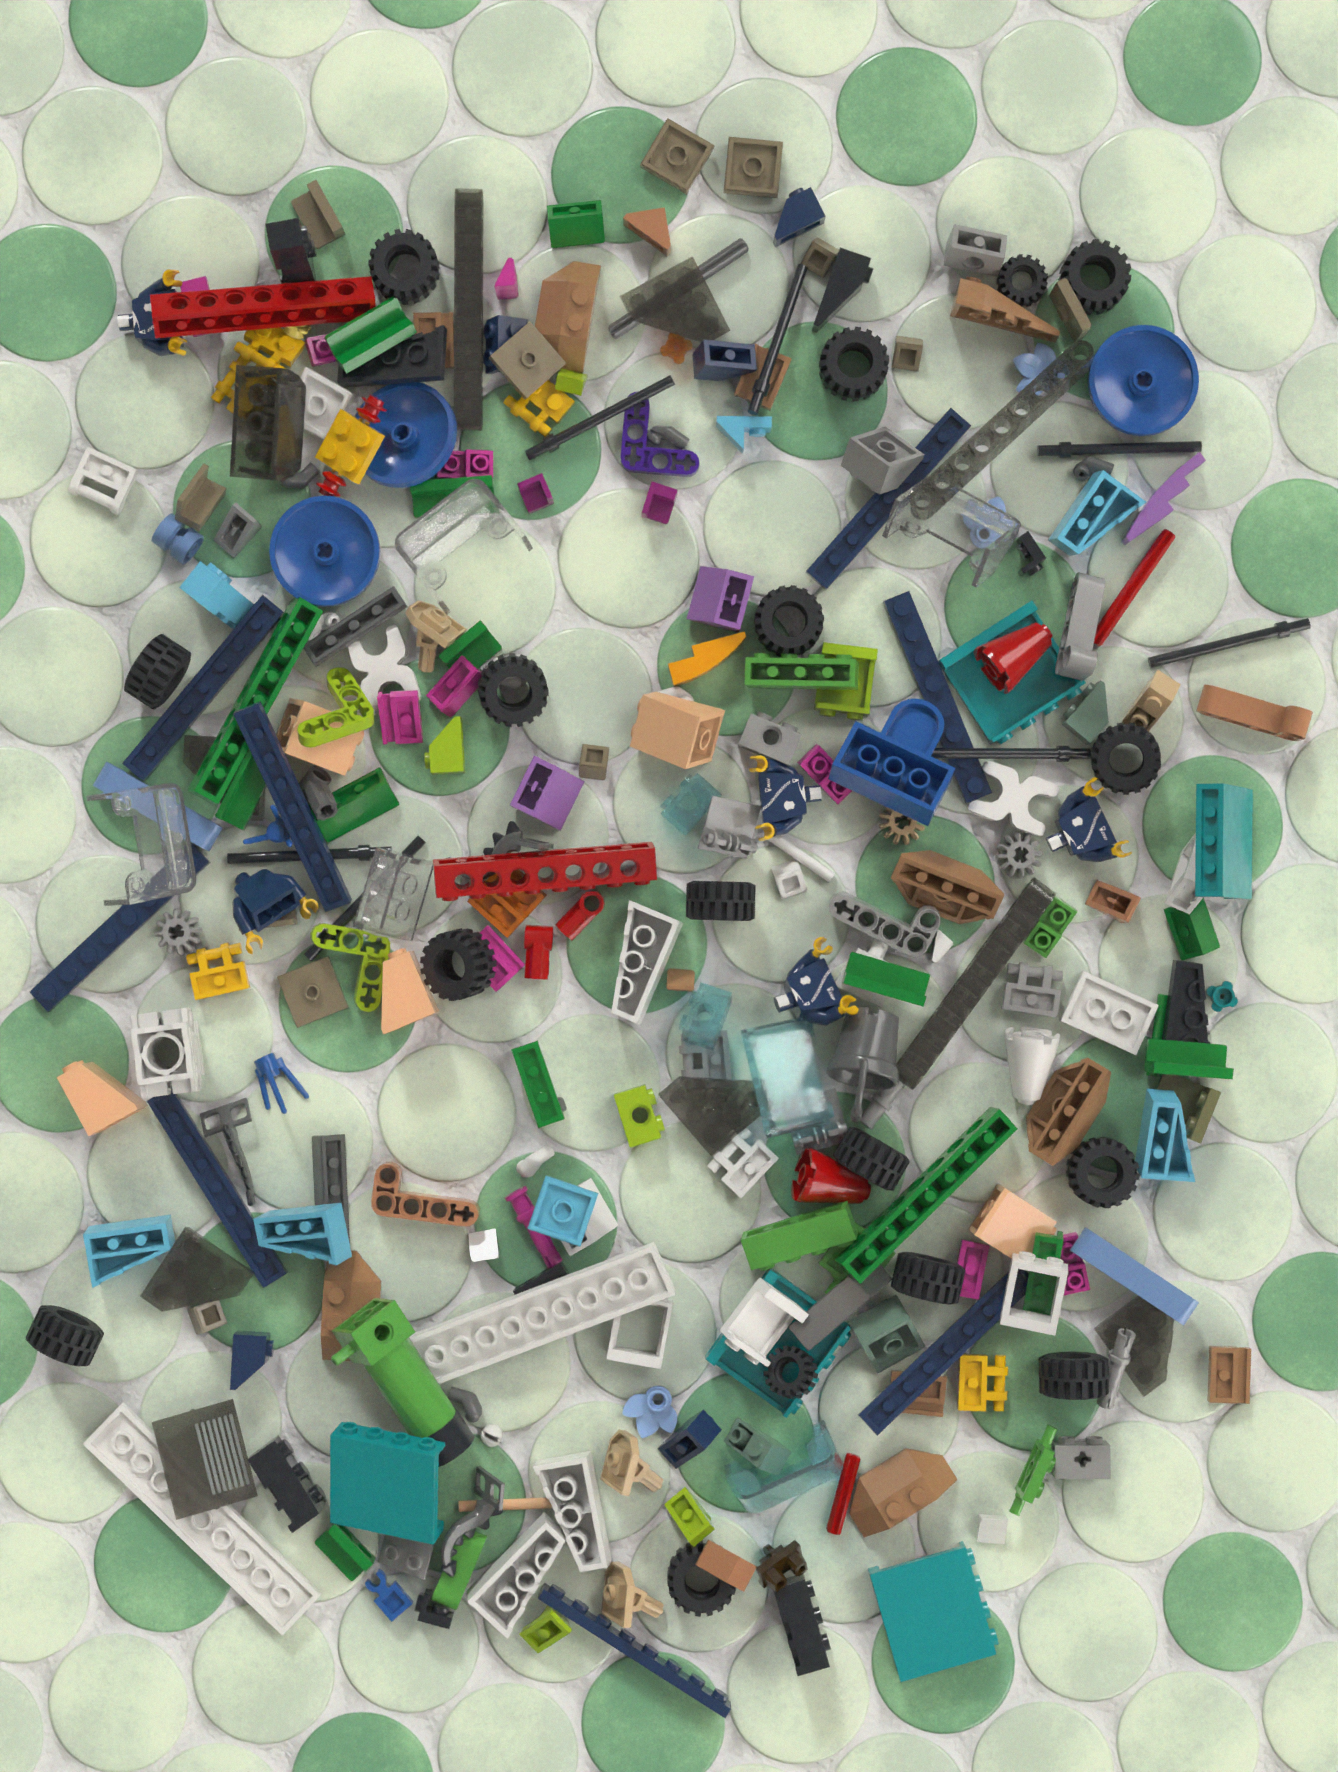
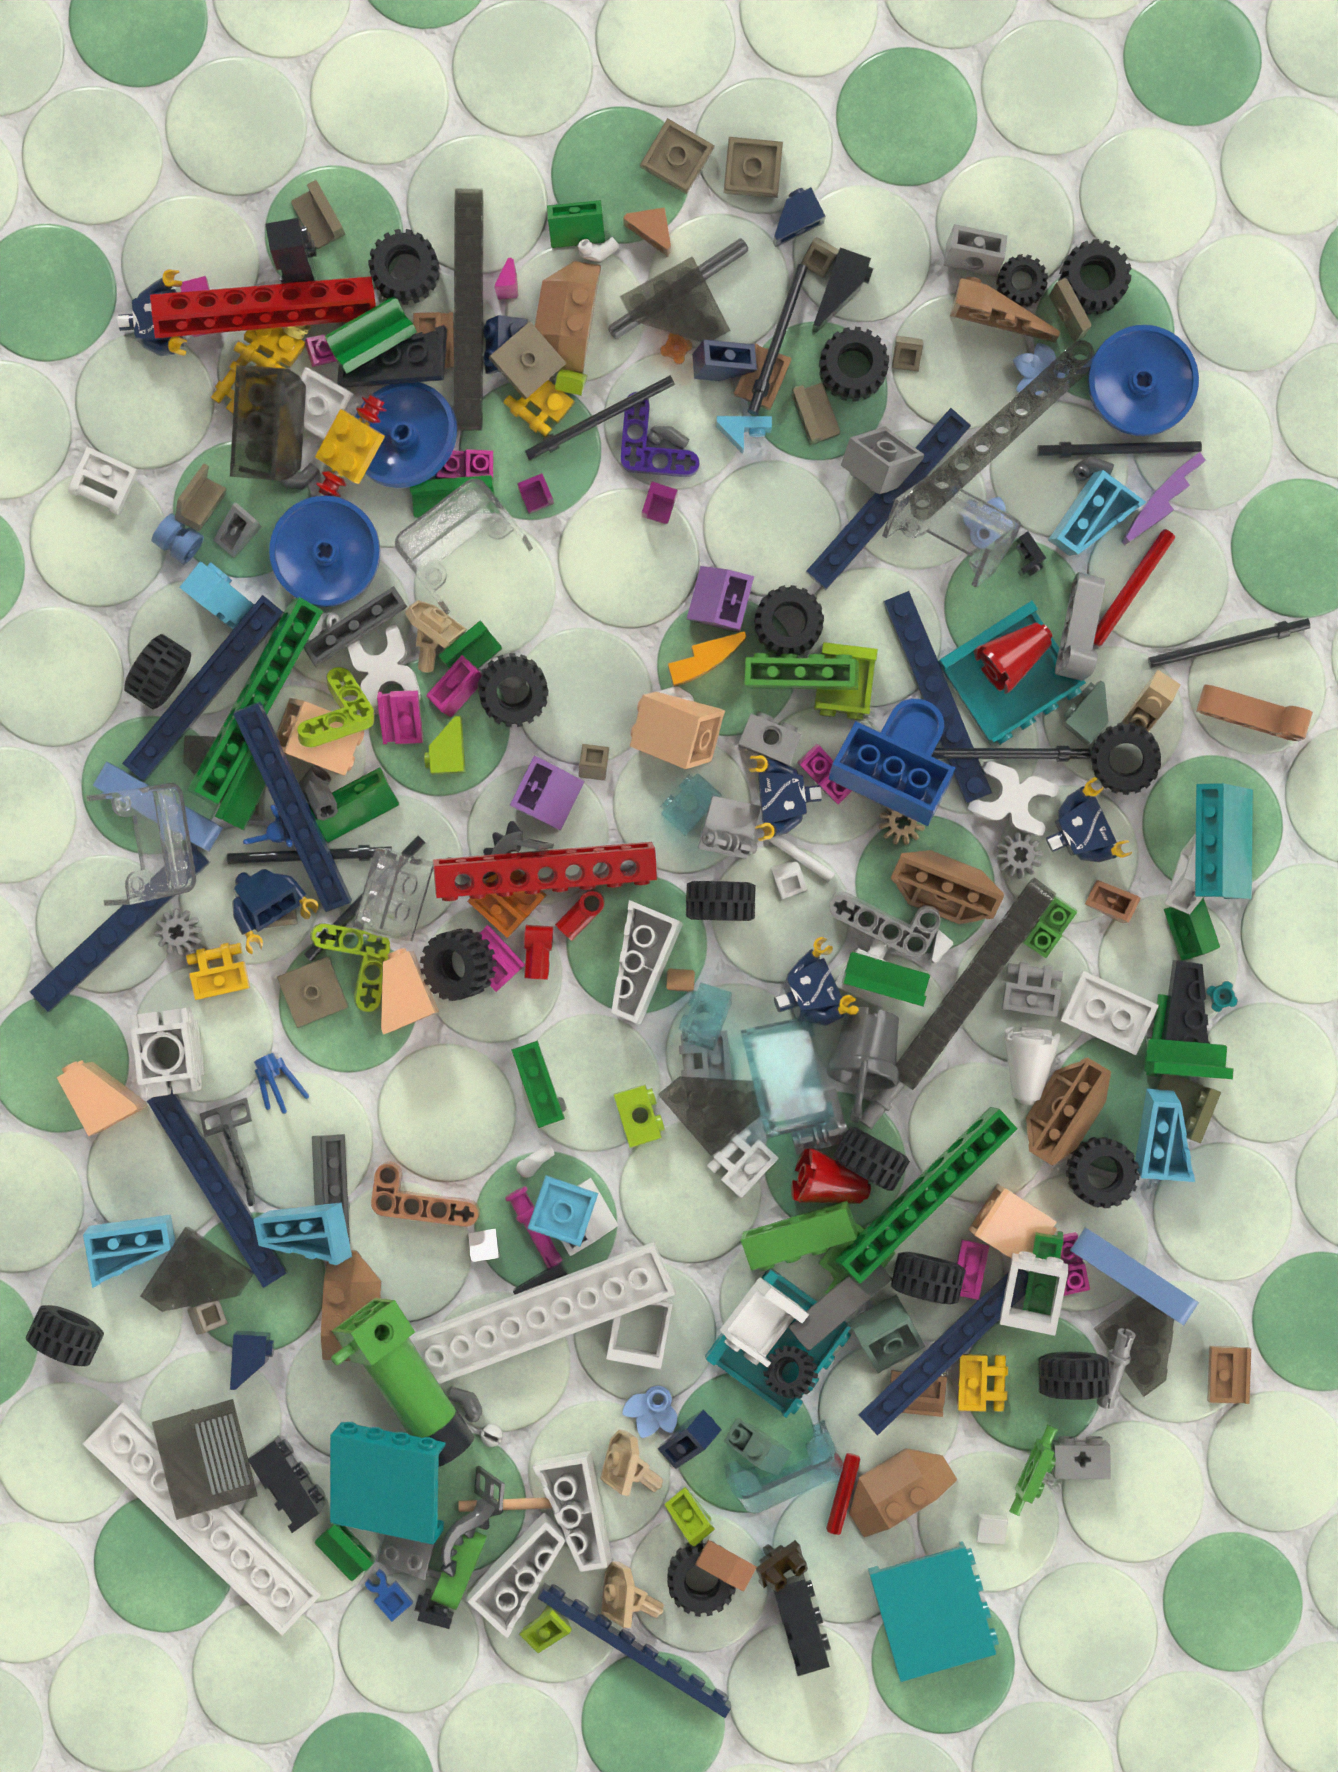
none -> white arm [578,237,620,262]
none -> dark tan panel [791,383,840,445]

